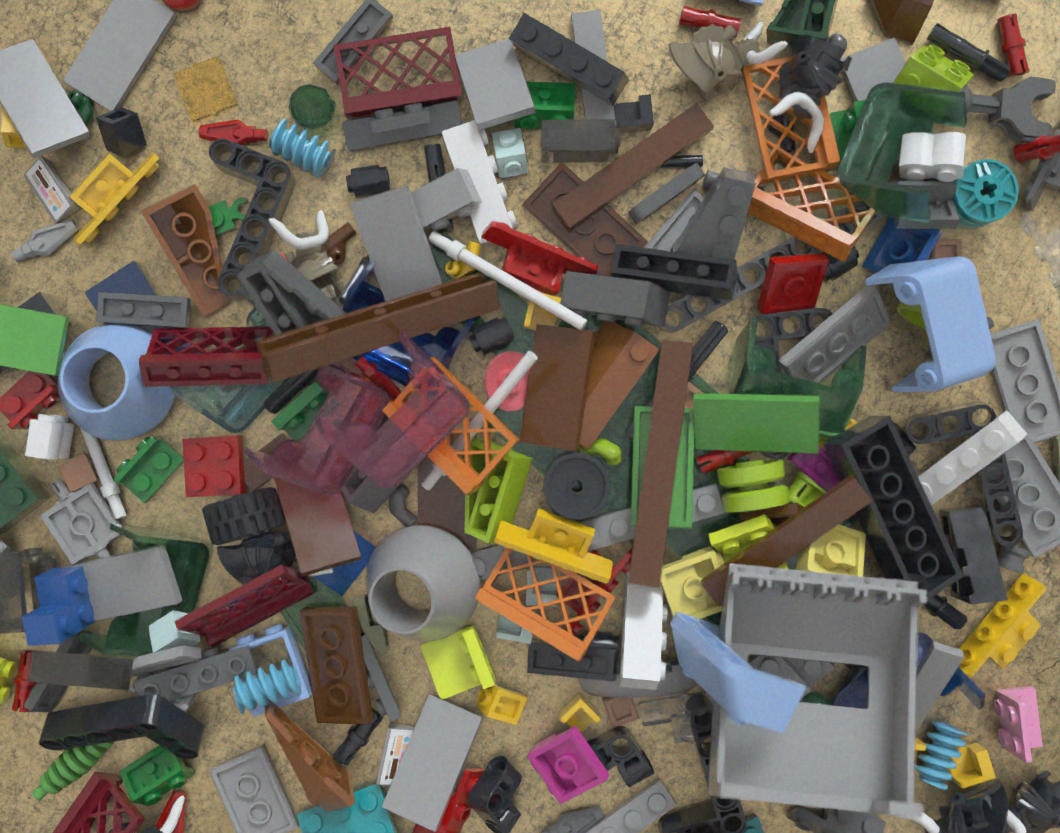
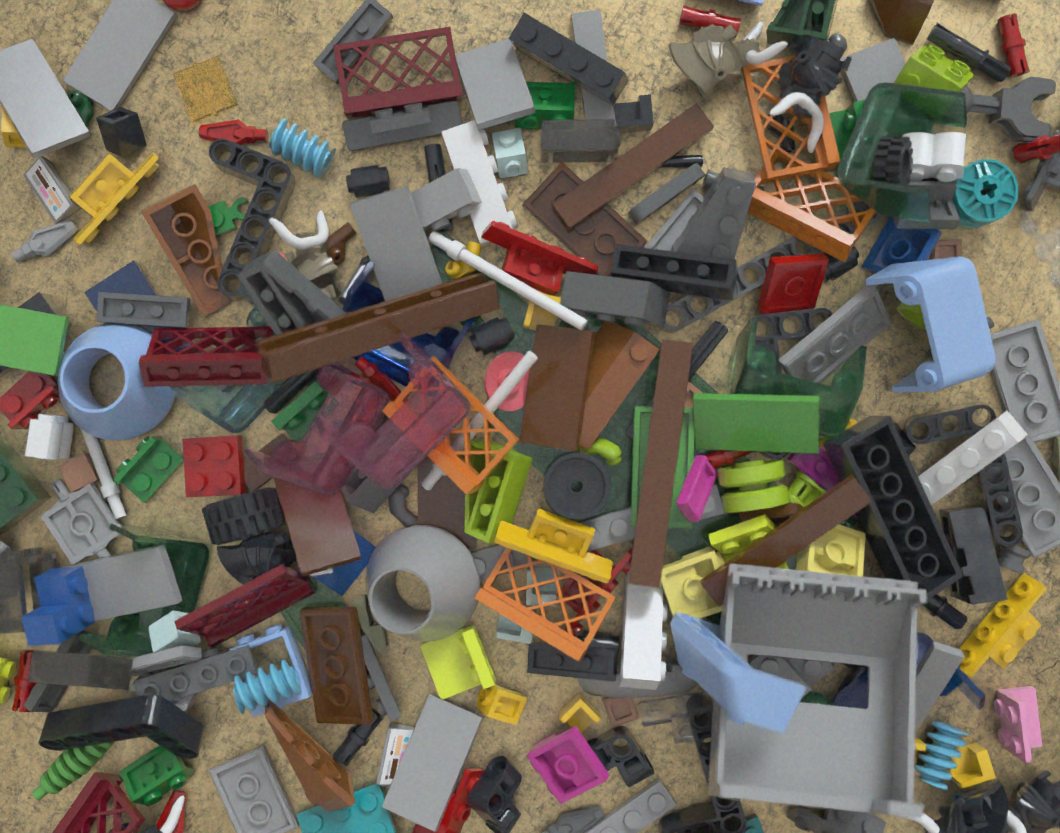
clear green hair [288,84,336,130] -> none
none -> dark pink tile [676,455,718,522]
none -> black tyre [873,136,913,193]

